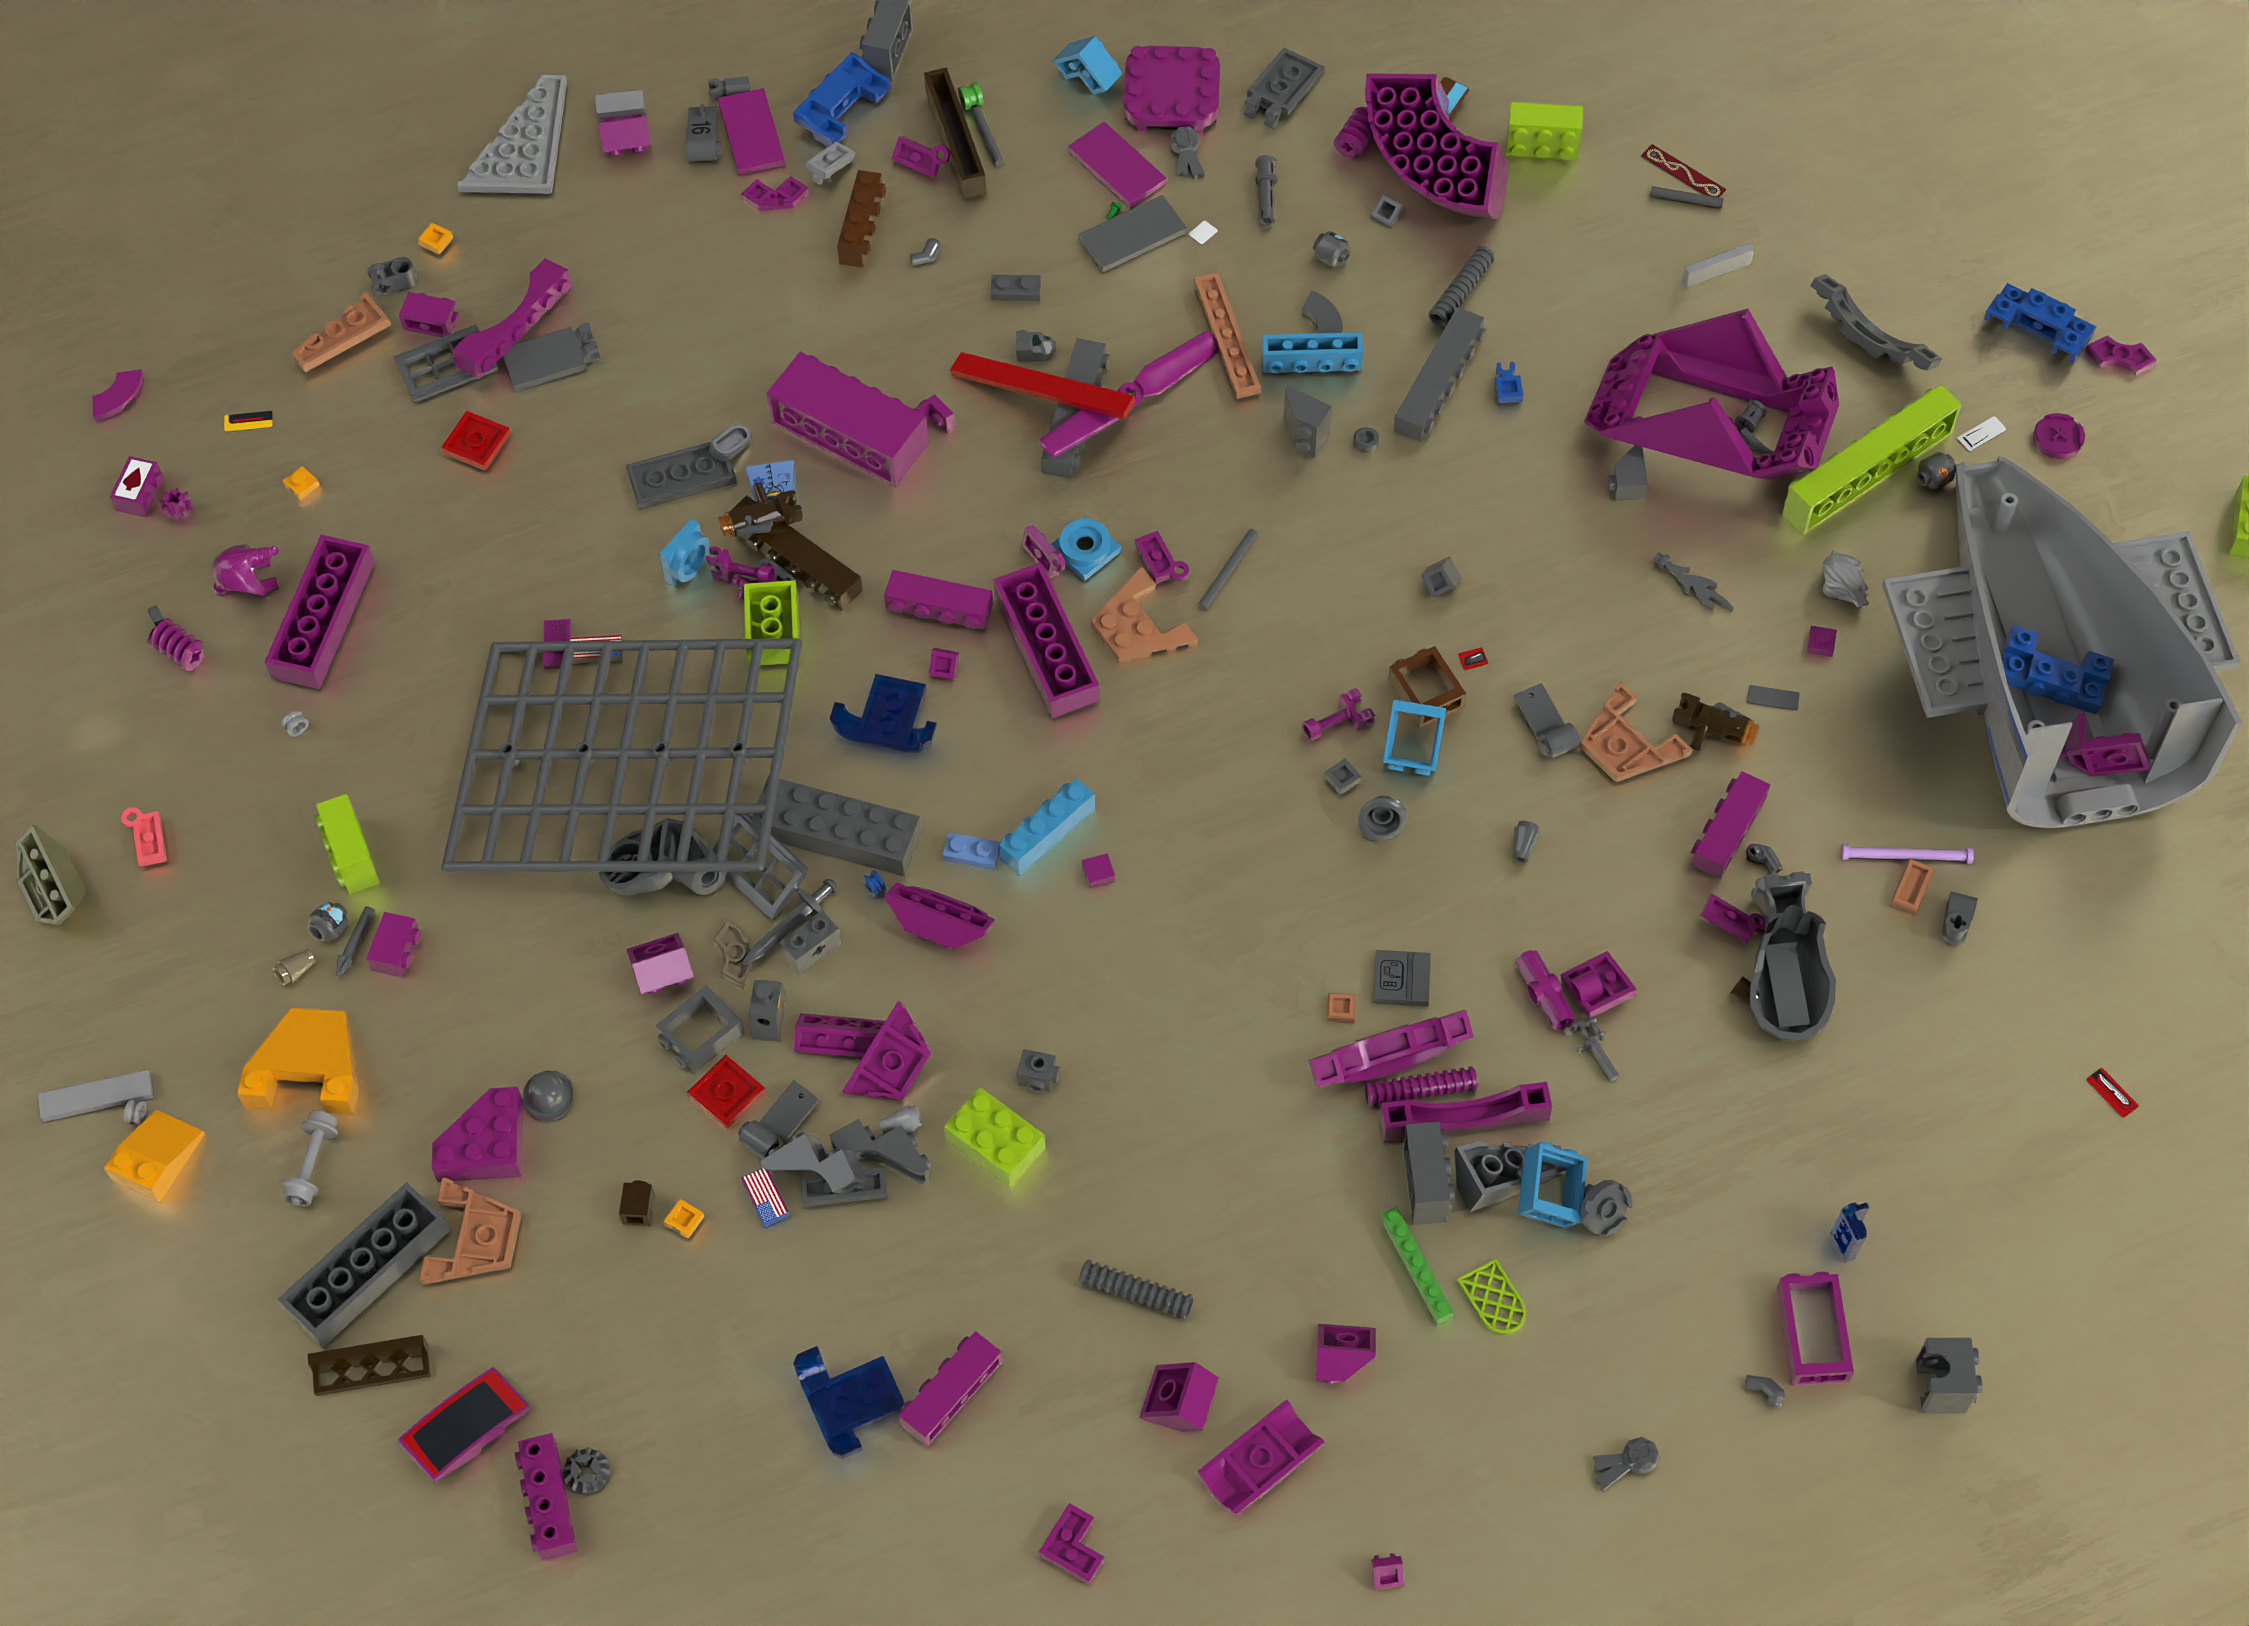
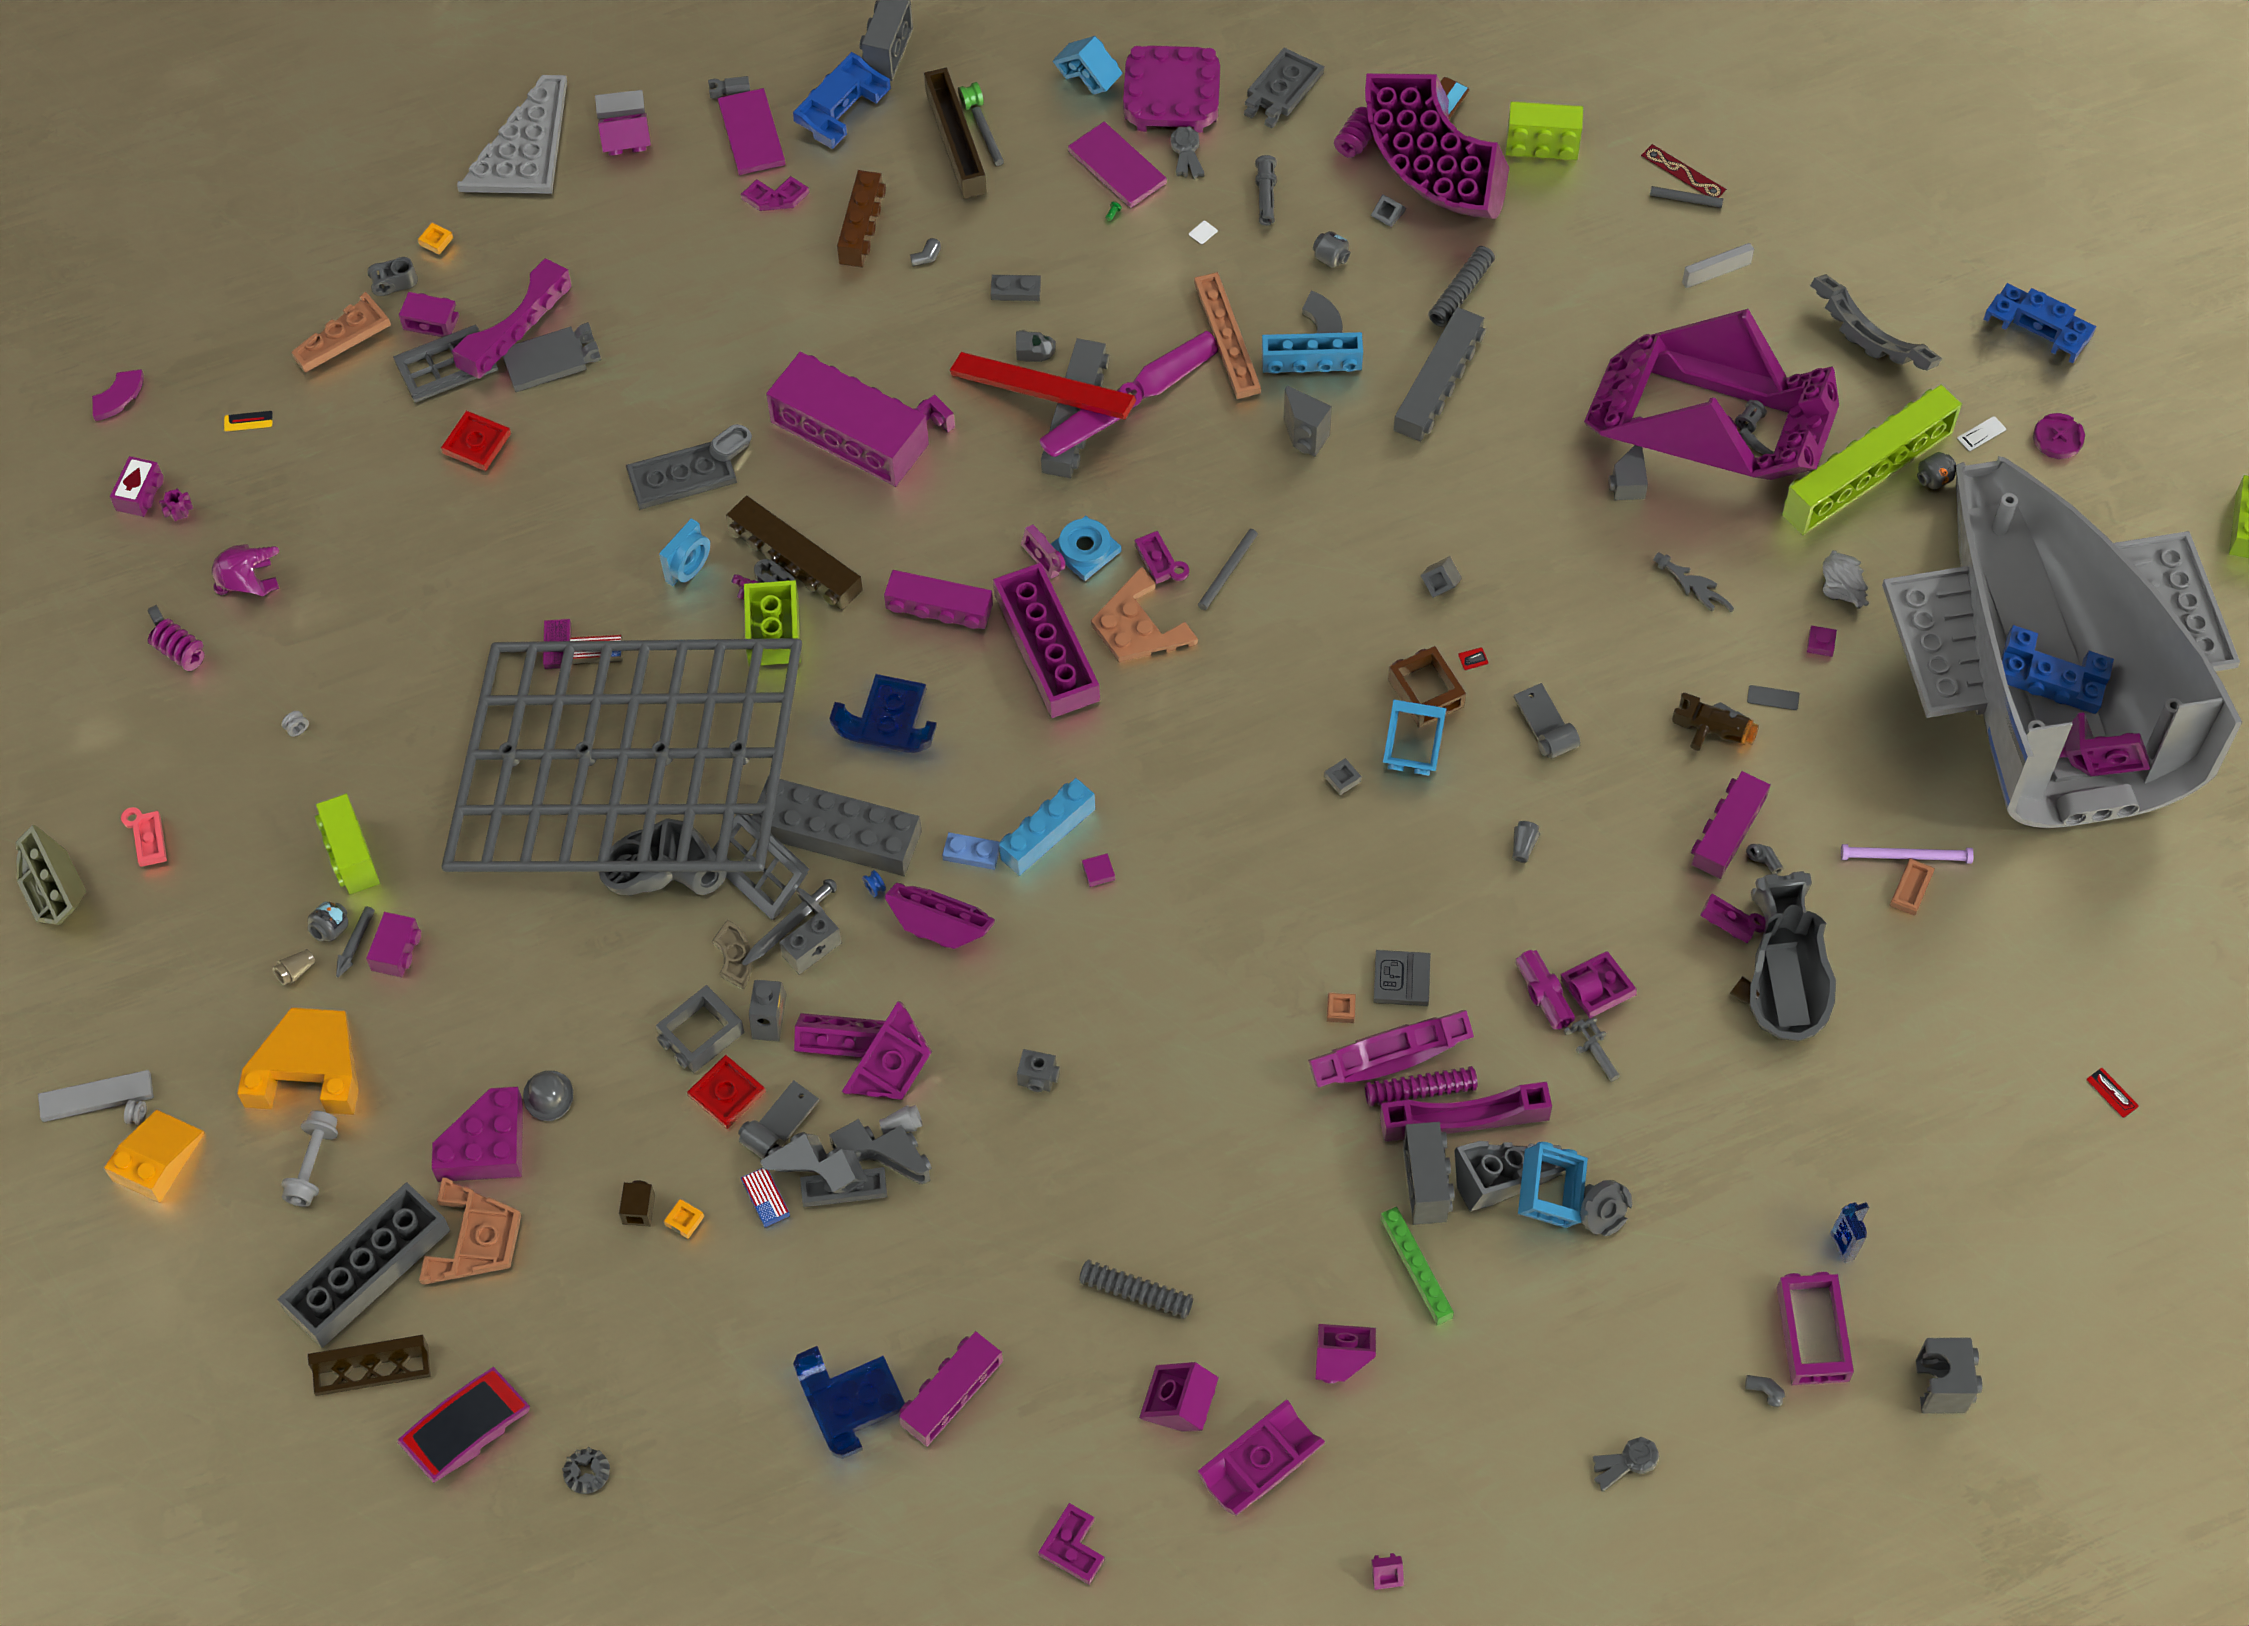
magenta brick [264,535,375,689] -> none
light orange plate [283,466,320,501] -> none
magenta brick [515,1433,578,1560] -> none
slope [626,933,694,994] -> none
dark grey door [686,104,722,162] -> none
magenta bar [705,547,776,583] -> none
dark brown piece [718,482,803,537] -> none
medium blue torso [746,460,796,502] -> none
light grey plate [806,141,855,185] -> none
magenta hinge [891,136,951,177] -> none
magenta plate [928,648,959,680] -> none
lime brick [944,1087,1046,1188] -> none
dark grey tile [1079,195,1187,273] -> none
magenta bar [1302,688,1375,741] -> none
dark grey tile [1354,427,1379,453] -> none
dark grey hat [1358,796,1408,842] -> none
lime window [1457,1259,1526,1335] -> none
blue plate [1495,362,1524,404] -> none
nougat wing [1580,682,1692,782] -> none
dark grey piece [1941,891,1978,946] -> none
magenta tile [2085,336,2157,376] -> none

